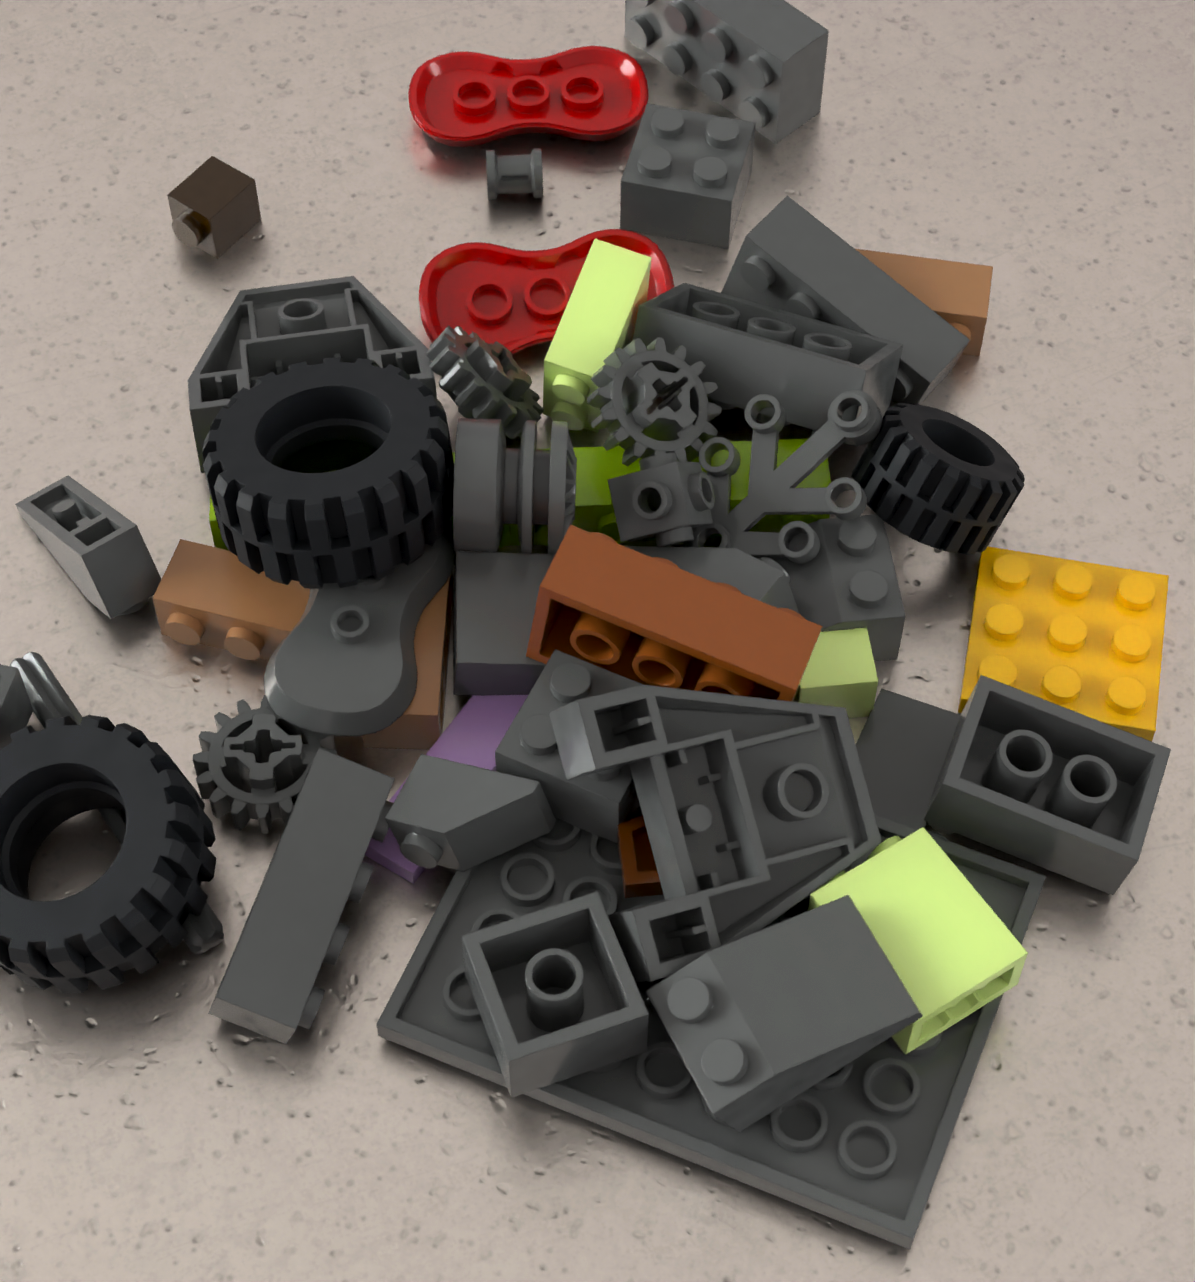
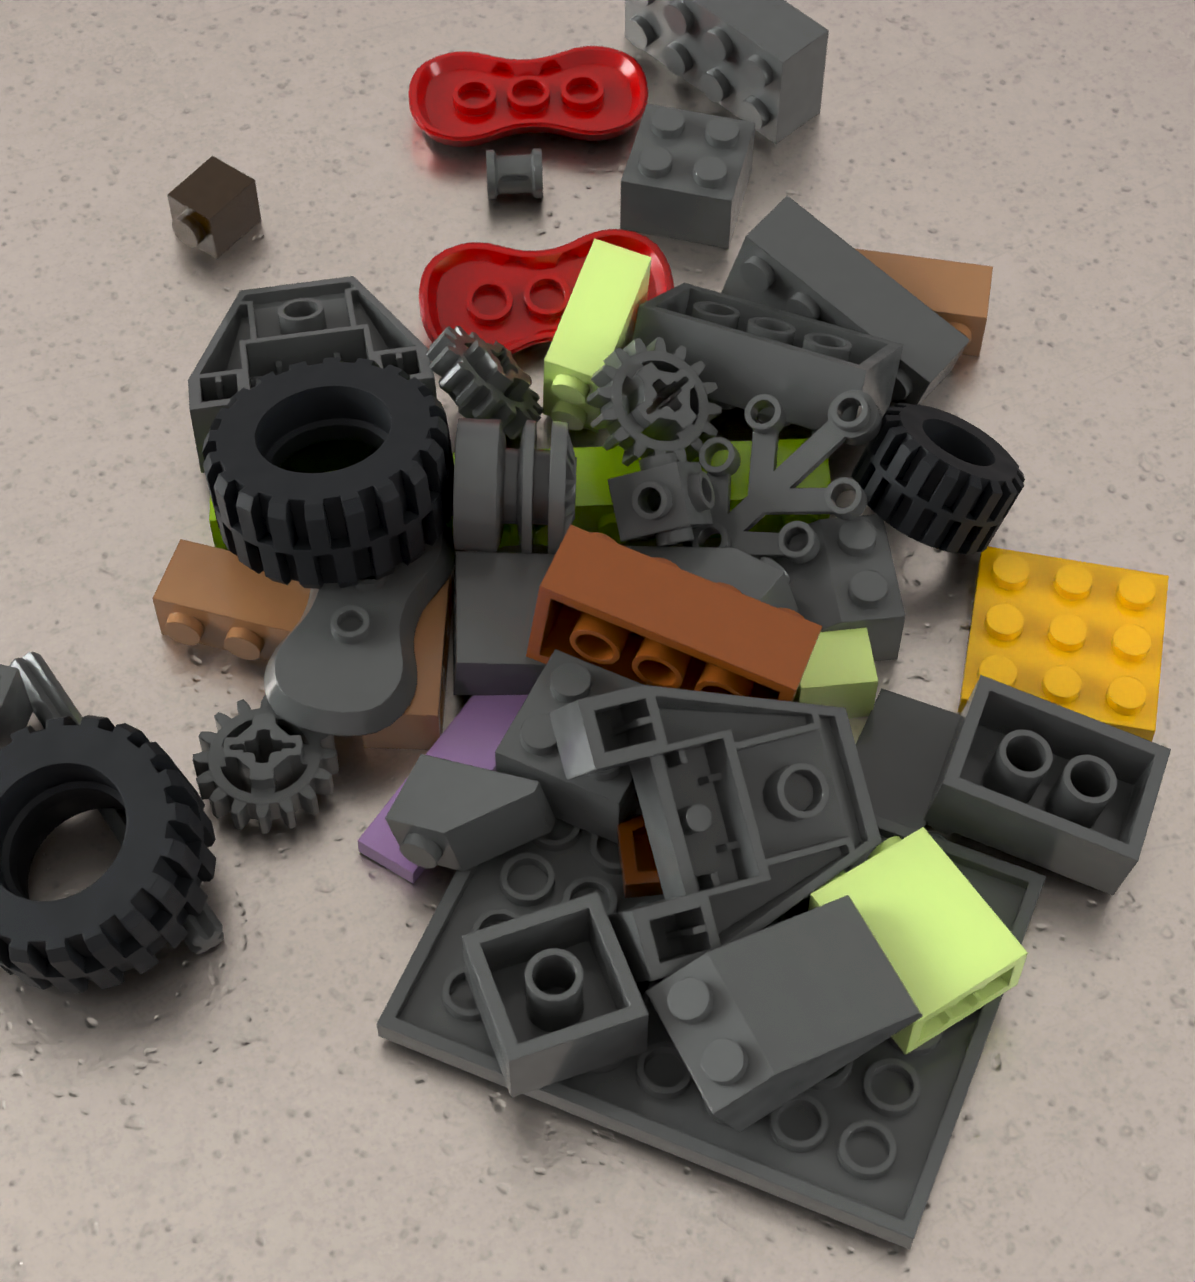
dark grey slope [15,475,161,619] -> none
dark grey brick [208,748,395,1044] -> none

